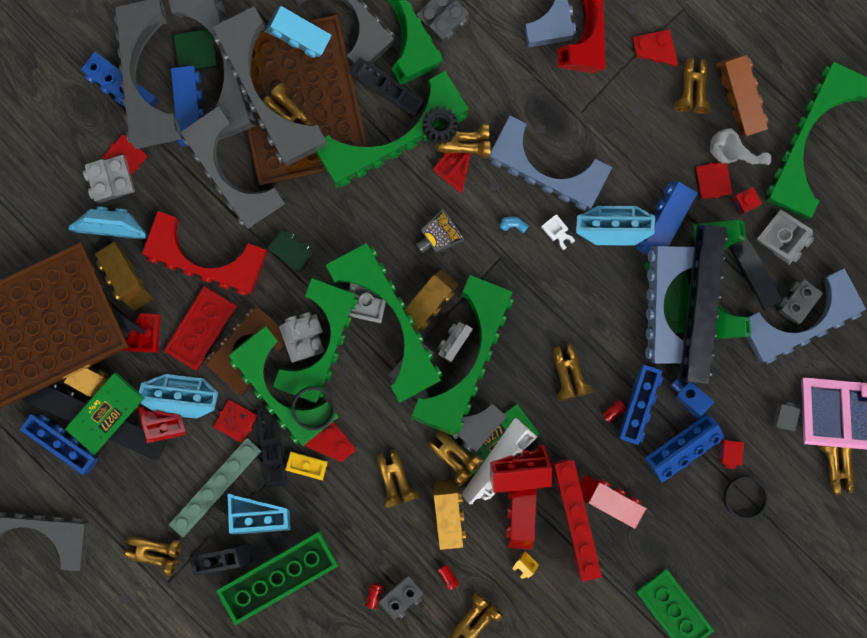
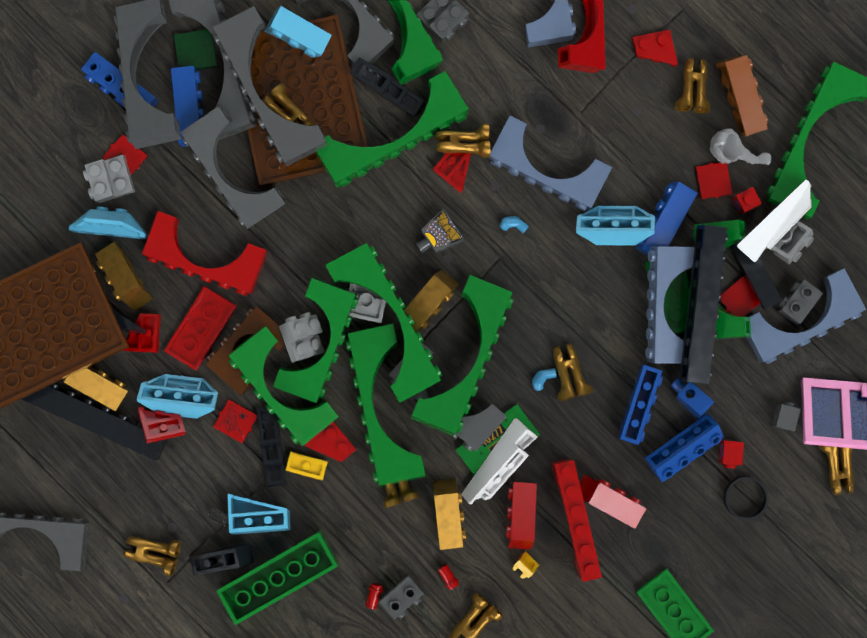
blue brick [20,413,100,475] -> none
green tile [65,372,145,455] -> none
sand green plate [169,438,262,537] -> none
clear green brick [268,230,314,273] -> none
black tyre [291,386,335,430] -> none
black tyre [422,106,458,144] -> none
pearl gold piece [428,431,483,486] -> none
light grey plate [437,322,472,363] -> none
red wedge [490,445,552,493] -> none
white plate [541,214,575,250] -> none
red pin [602,400,627,423] -> none
none -> green arch [346,324,426,487]
none -> dark azure arm [532,368,556,391]
none -> red piece [720,276,760,317]
none -> white wedge [737,180,811,262]

